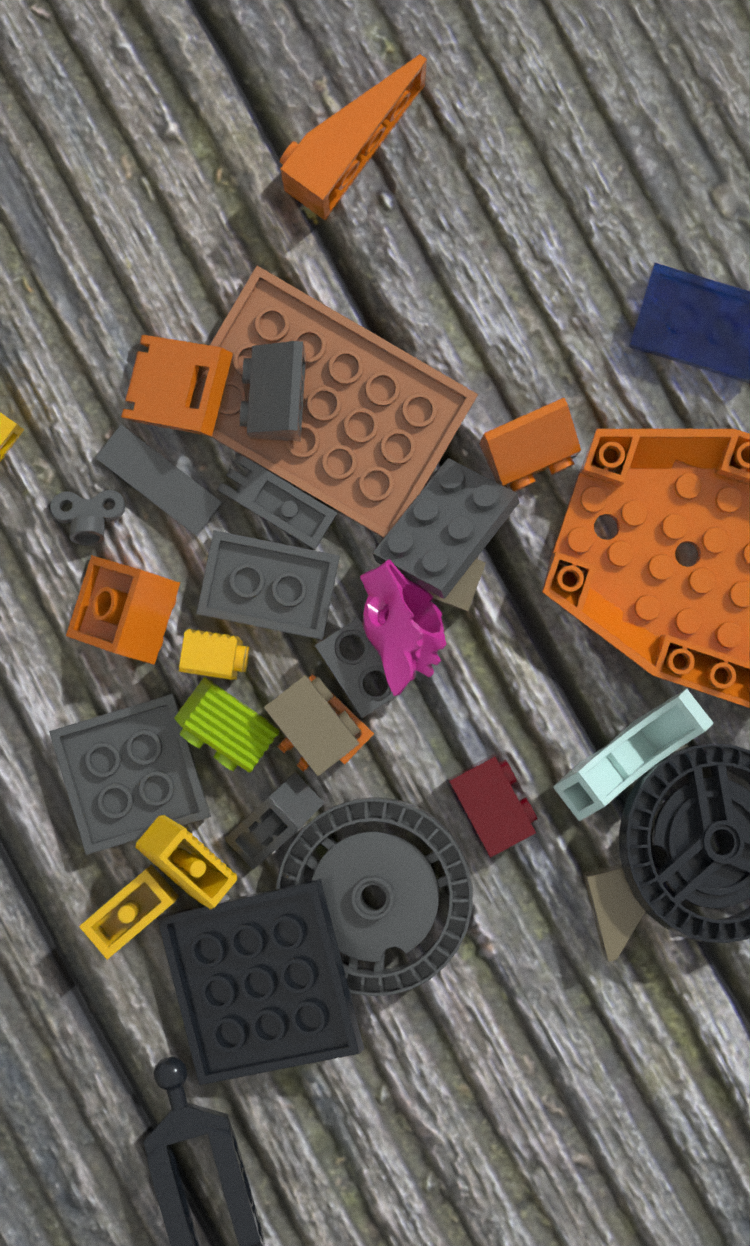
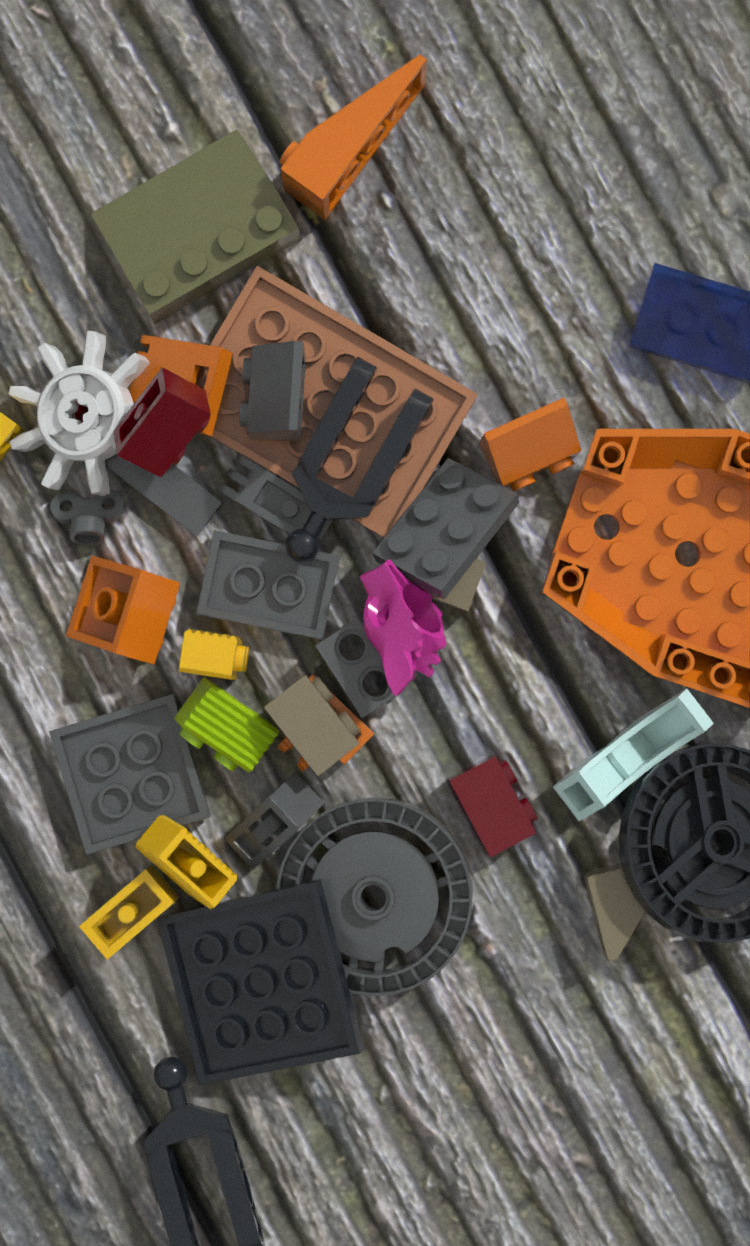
none -> white gear [8,331,150,496]
none -> olive slope [91,129,301,324]
none -> dark red brick [113,367,211,478]
none -> black piece [285,357,434,563]

